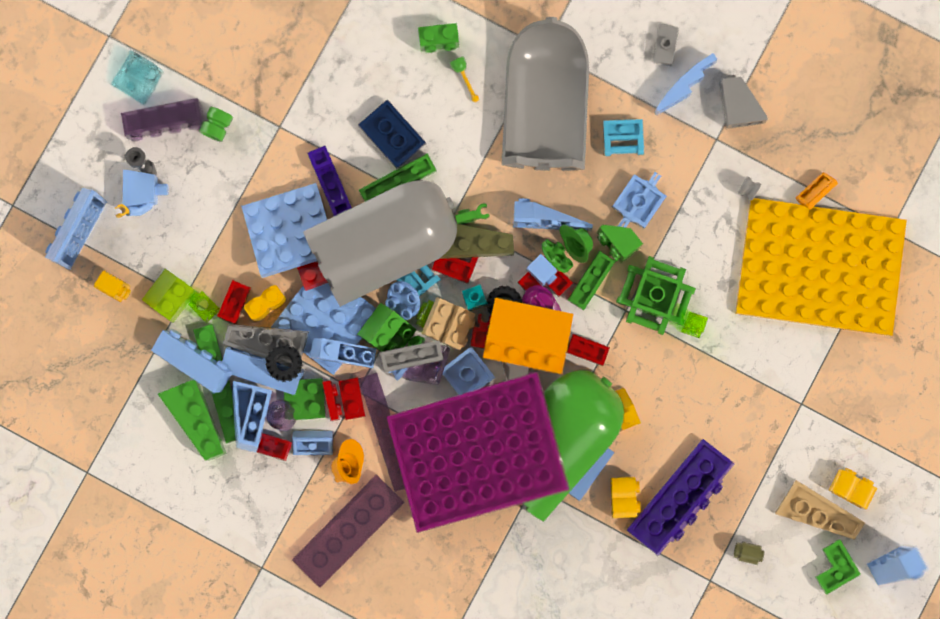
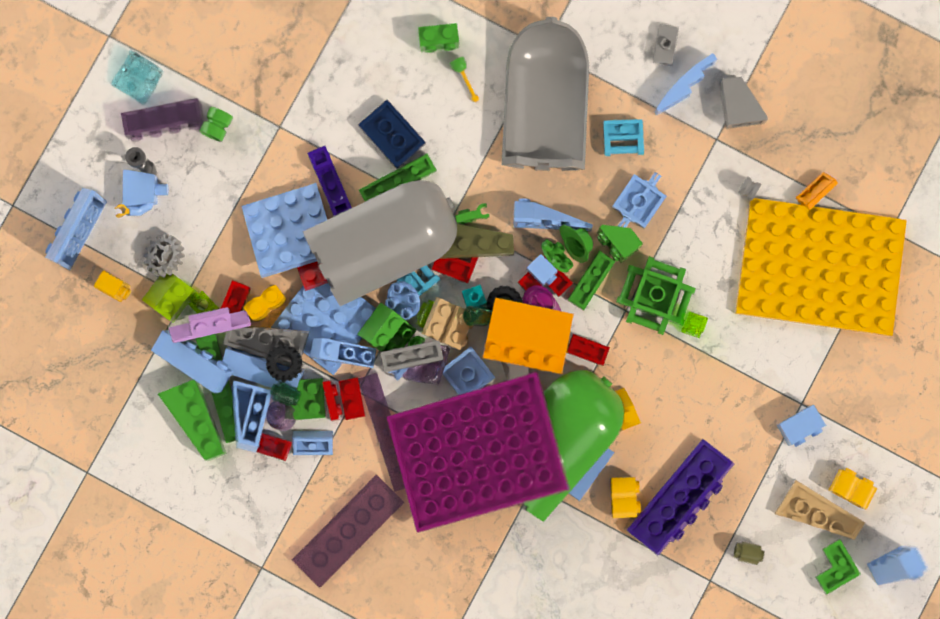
light orange piece [331,439,364,484] -> none
red plate [470,314,491,349] -> none
none -> light grey gear [143,234,185,277]
none -> lavender bracket [169,307,251,343]
none -> clear green brick [270,381,301,406]
none -> clear green brick [463,306,492,327]
none -> light blue brick [776,405,826,447]

